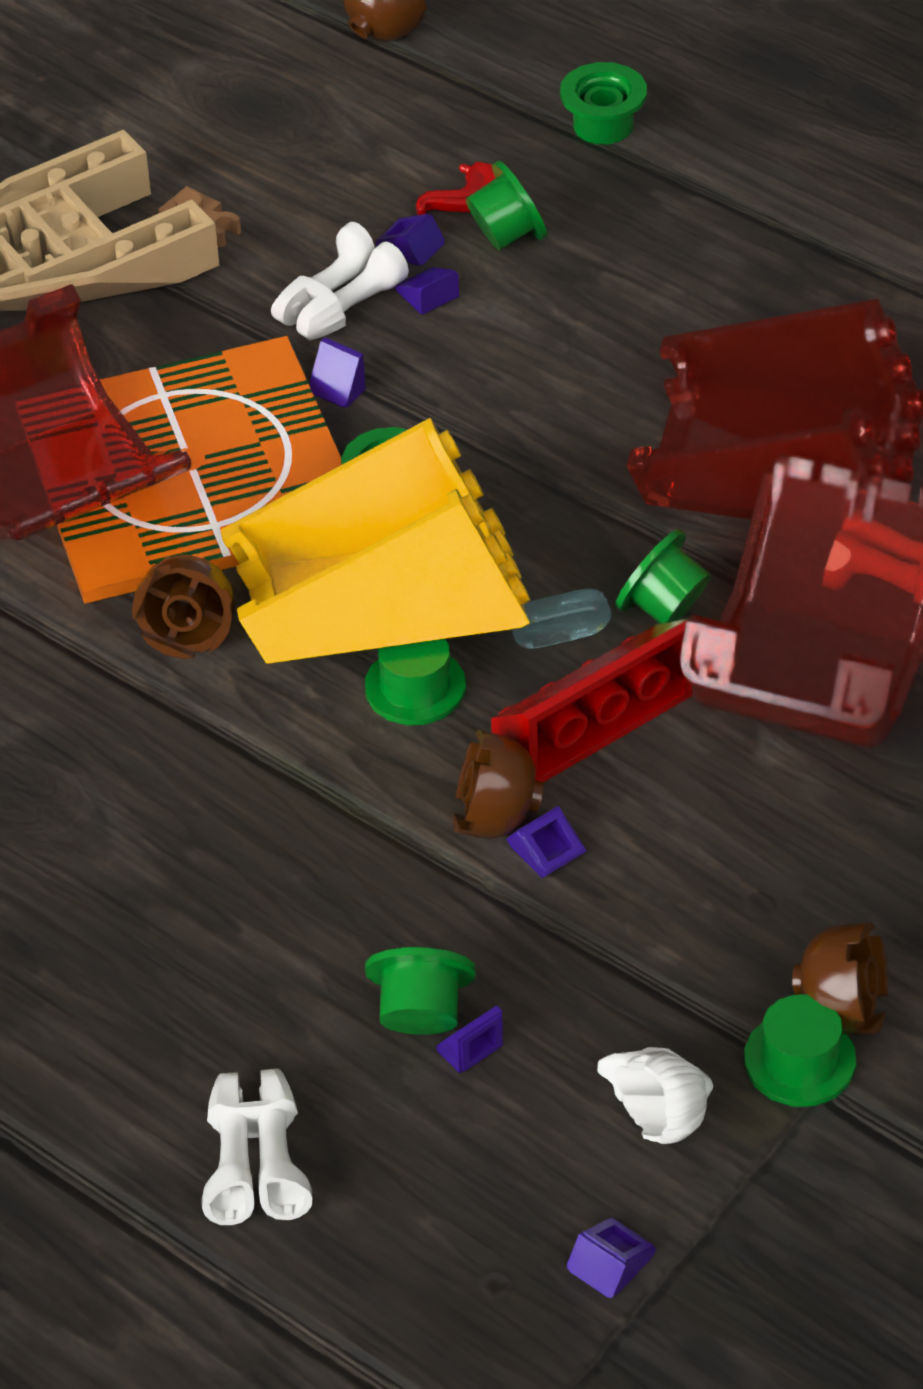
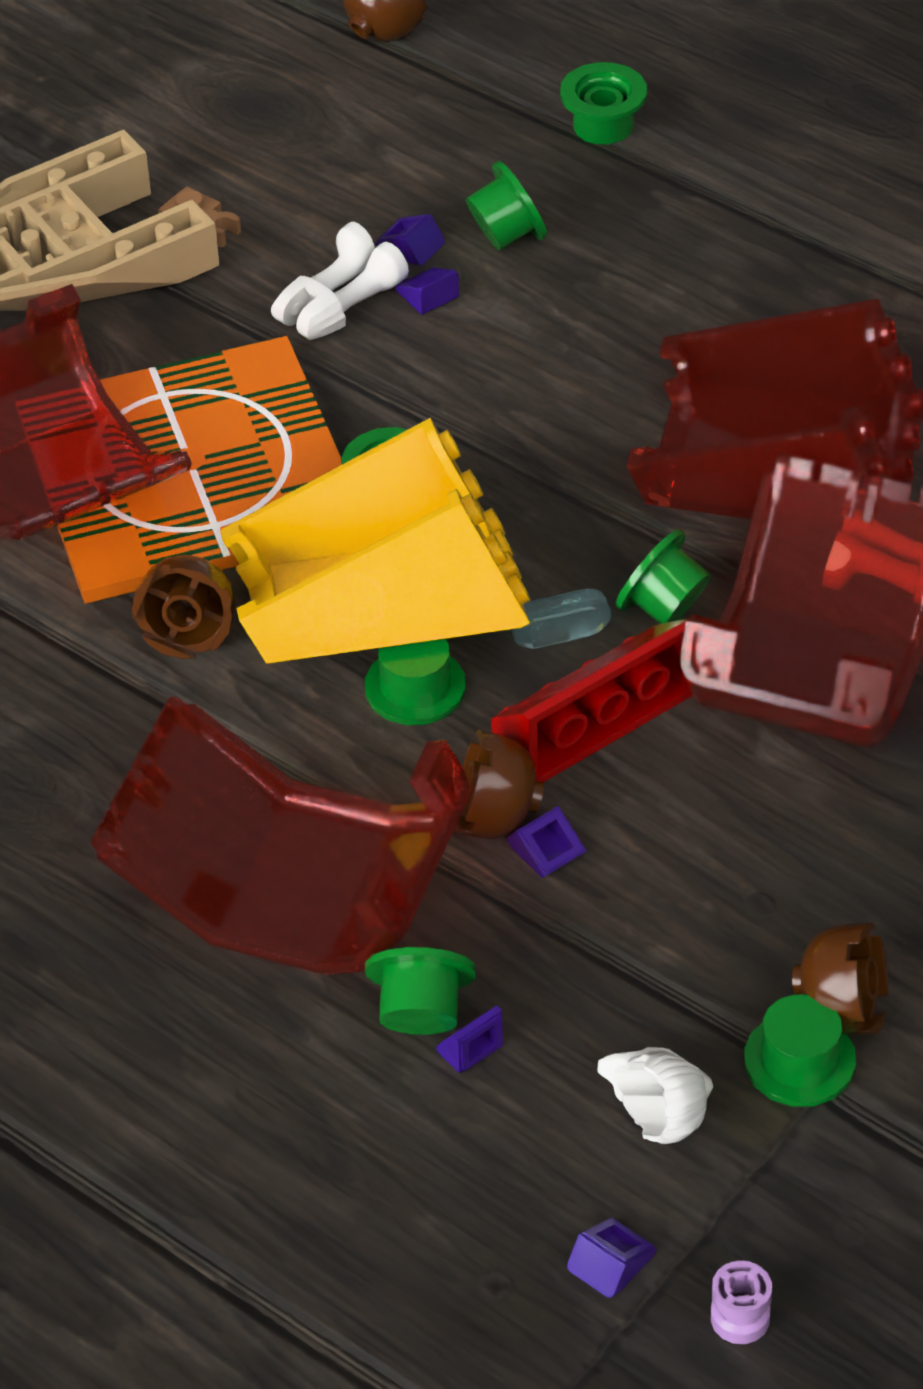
white piece [202,1068,313,1226] -> none
slope [309,338,366,408] -> none
red piece [416,162,496,215] -> none
none -> clear red windscreen [90,697,469,975]
none -> lavender wheel [711,1260,772,1344]

